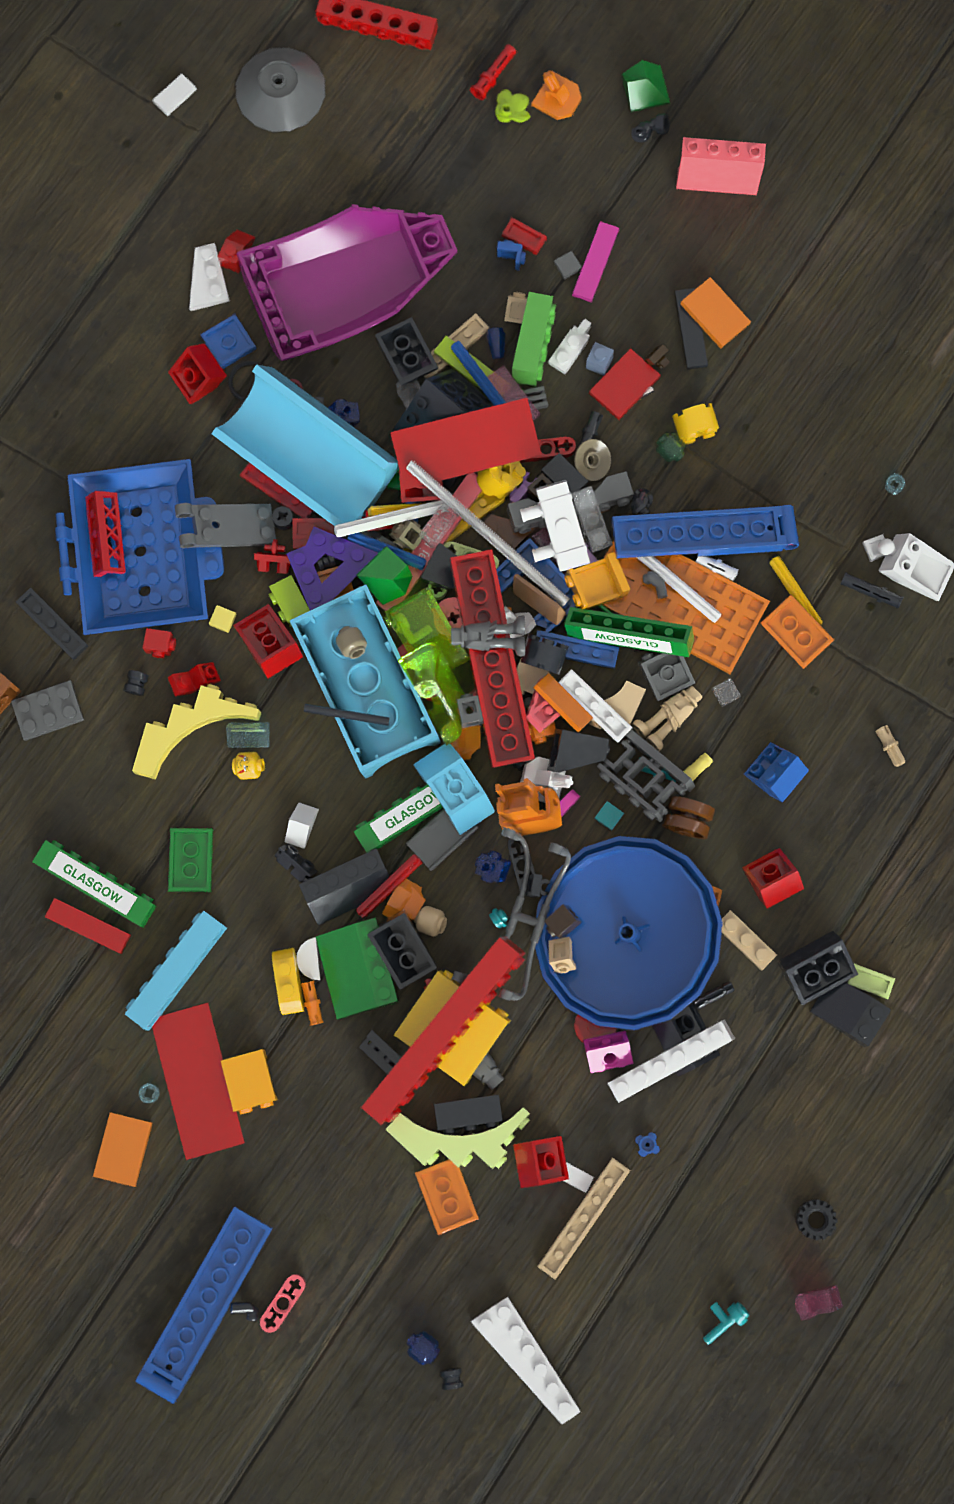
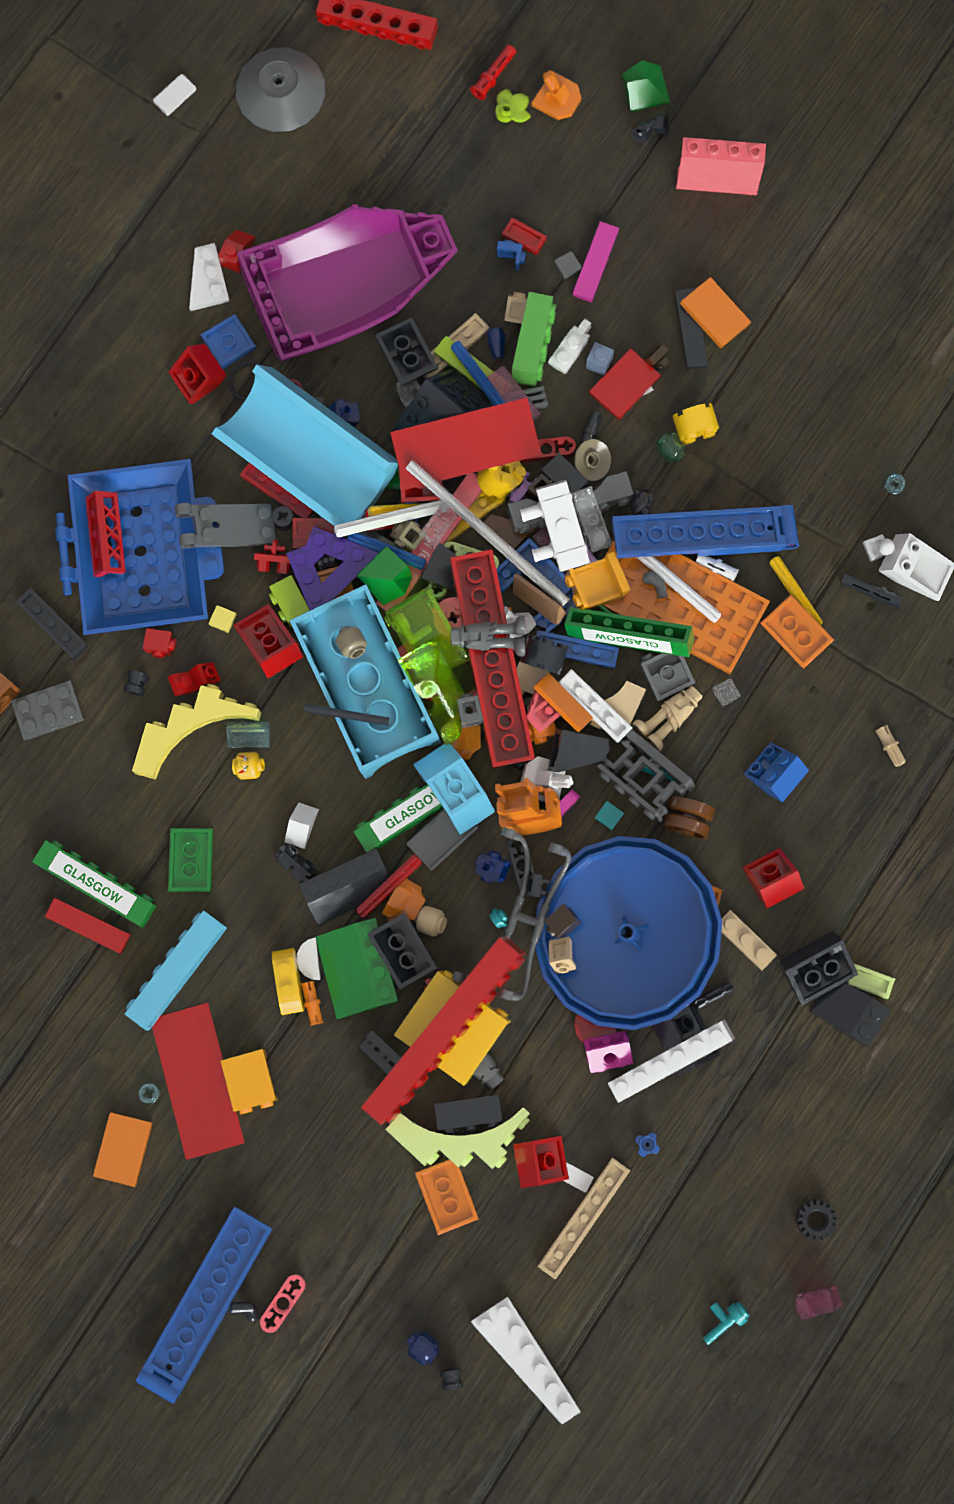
light yellow piece [683,753,713,781] -> none

